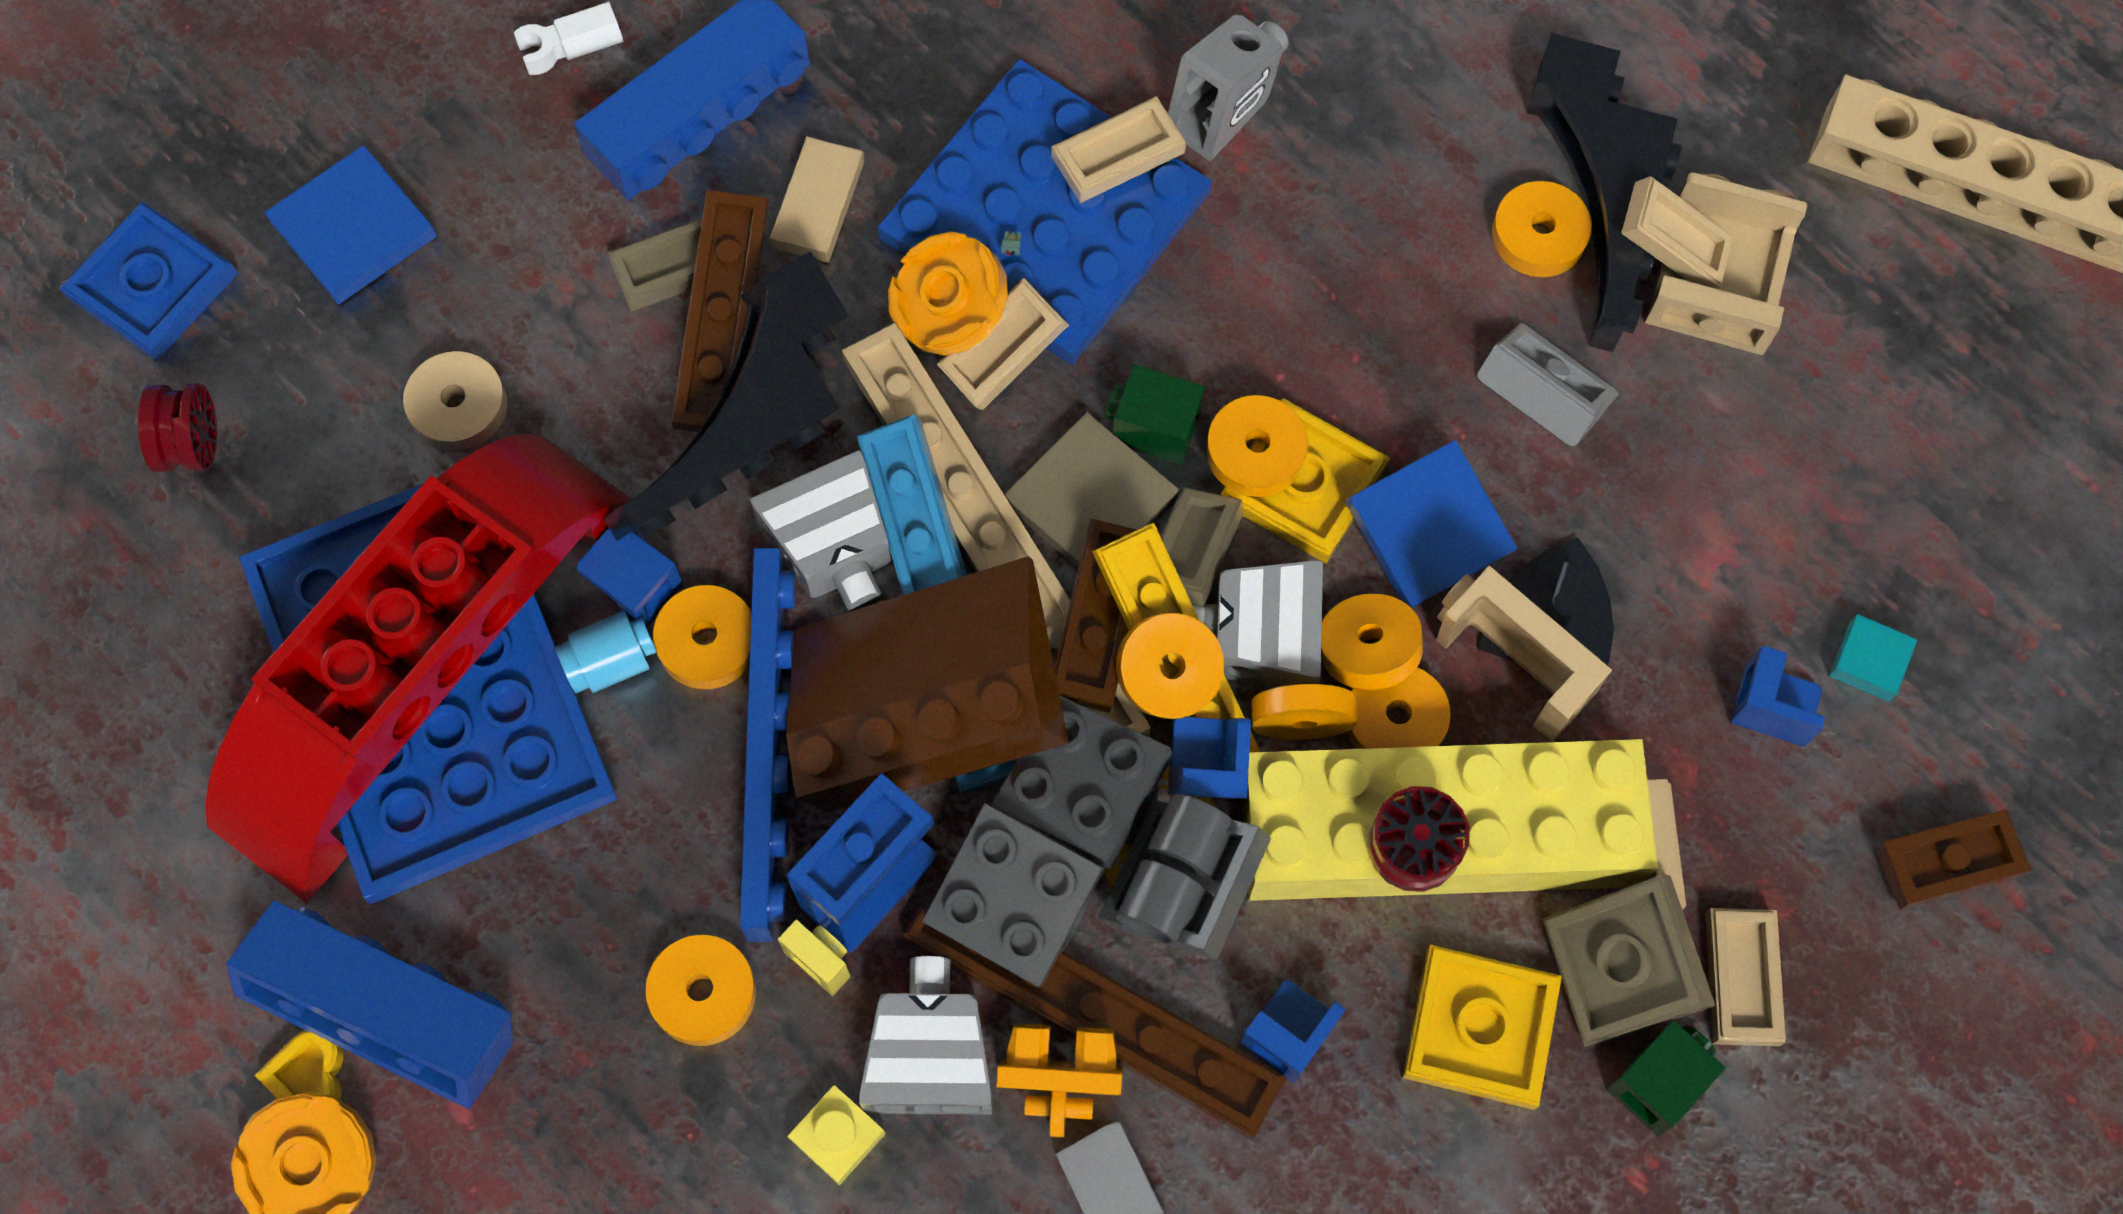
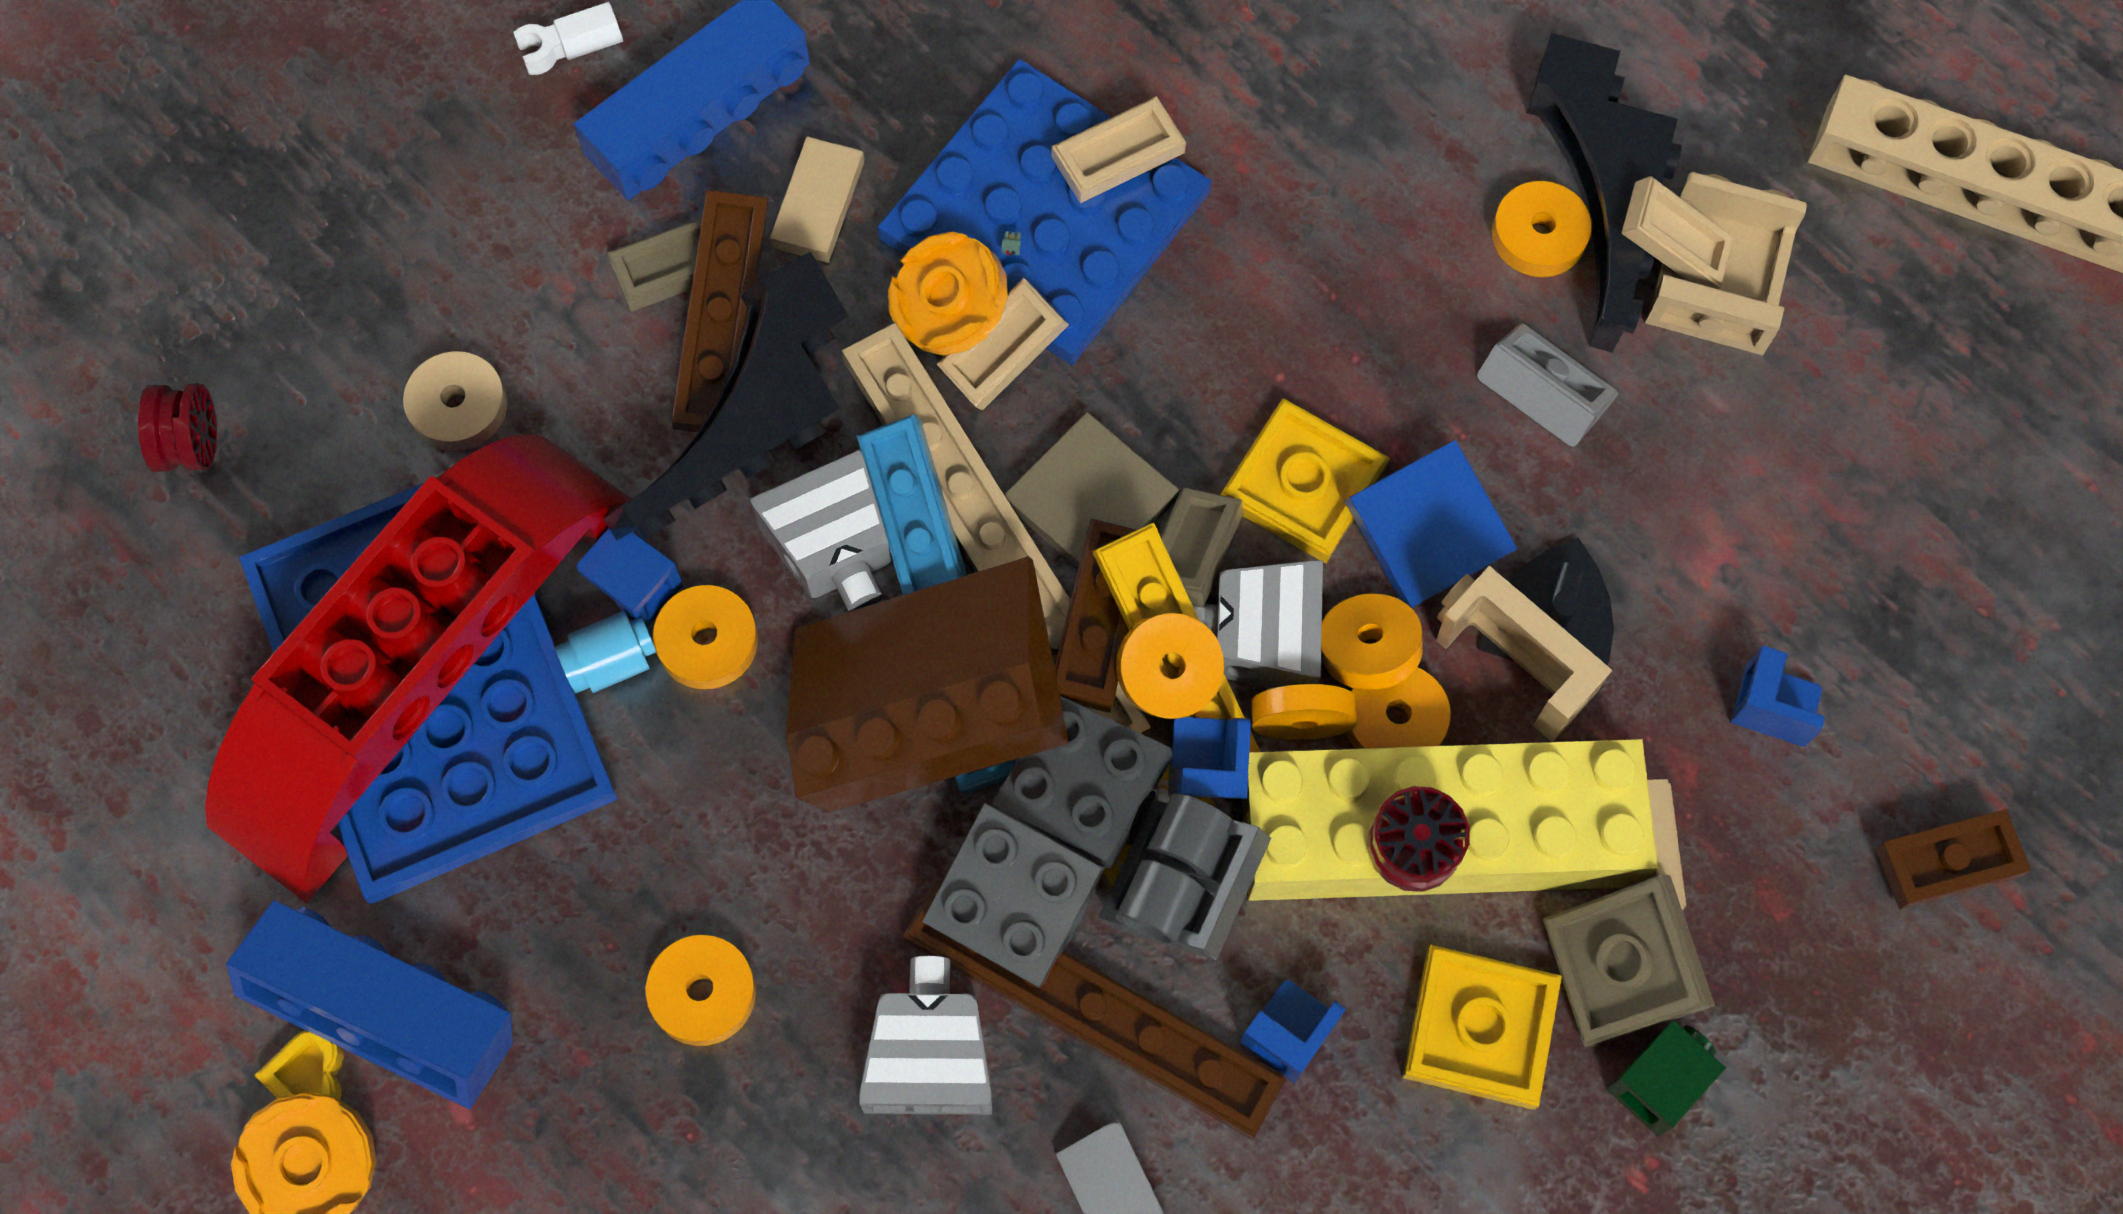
blue tile [59,201,238,362] -> none
blue tile [264,145,437,305] -> none
blue plate [740,548,796,942] -> none
light yellow plate [778,919,851,997] -> none
blue panel [787,773,937,953] -> none
light yellow plate [787,1085,886,1186] -> none
light orange hips [997,1023,1123,1138] -> none
dark green brick [1106,364,1205,465] -> none
light grey torso [1168,15,1288,161] -> none
light orange piece [1206,395,1308,497] -> none
tan tile [1705,908,1786,1046] -> none
teal tile [1829,614,1917,702] -> none

